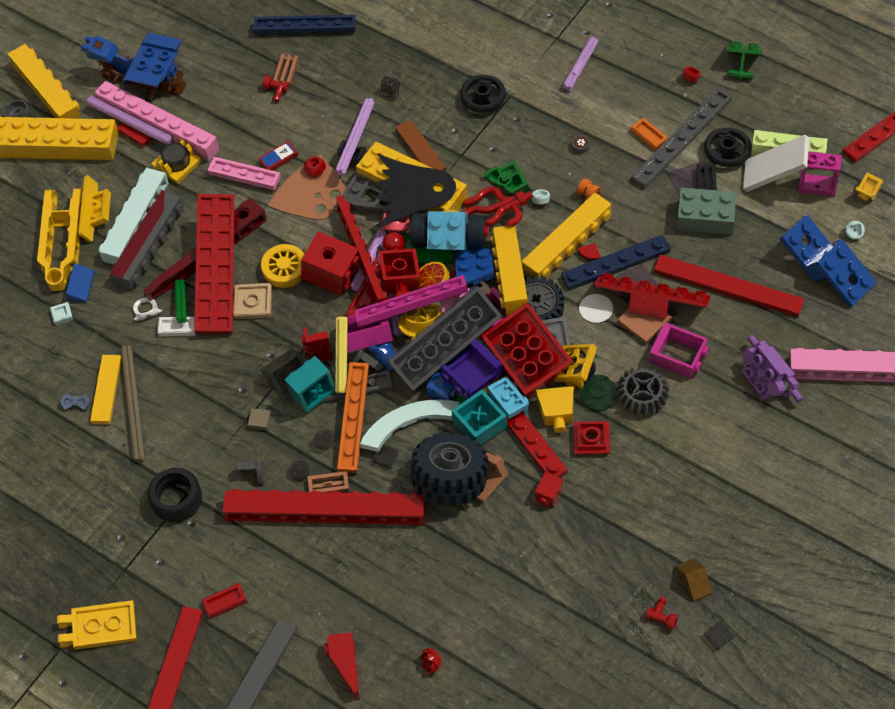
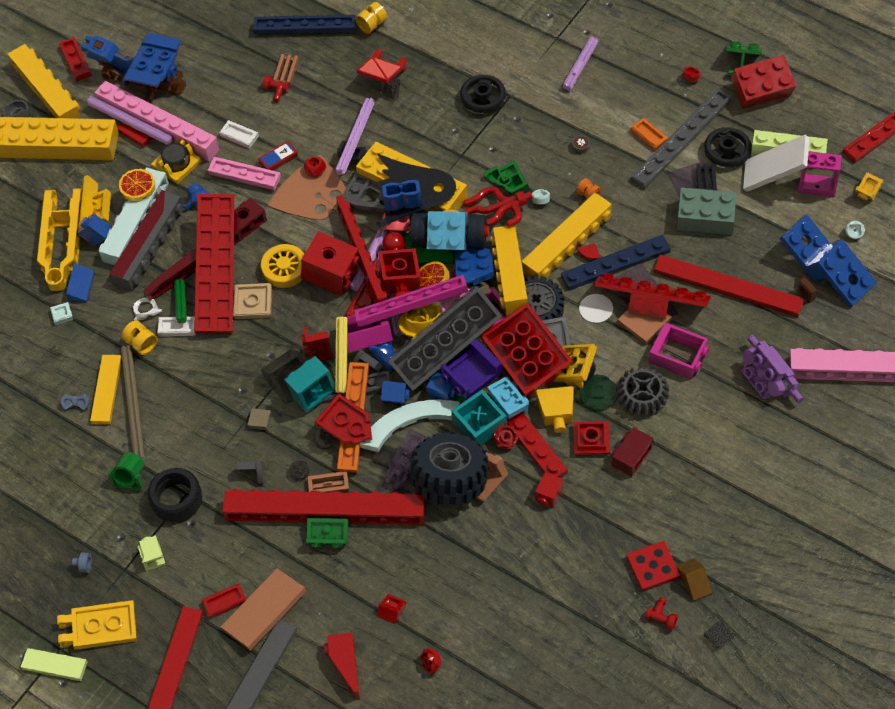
dark orange tile [395,120,446,172] -> none
none -> yellowish green tile [21,648,88,681]
none -> red tile [59,37,92,82]
none -> sand blue tile [72,552,92,573]
none -> blue brick [78,213,111,246]
none -> green piece [108,452,144,491]
none -> tile [119,169,156,201]
none -> yellow wheel [121,320,158,355]
none -> yellowish green window [138,536,166,571]
none -> blue animal [184,183,210,211]
none -> white tile [219,120,259,149]
none -> nougat tile [221,569,307,651]
none -> green bracket [305,518,349,547]
none -> red tile [314,393,372,444]
none -> yellow wheel [355,2,388,34]
none -> flag [356,49,408,83]
none -> red slope [378,594,406,624]
none -> blue brick [381,381,410,404]
none -> clear purple plate [381,429,427,493]
none -> blue brick [382,180,422,211]
none -> red plate [494,425,518,449]
none -> dark red brick [611,427,654,477]
none -> red tile [626,541,681,592]
none -> red brick [730,55,796,109]
none -> reddish brown tile [798,277,817,303]

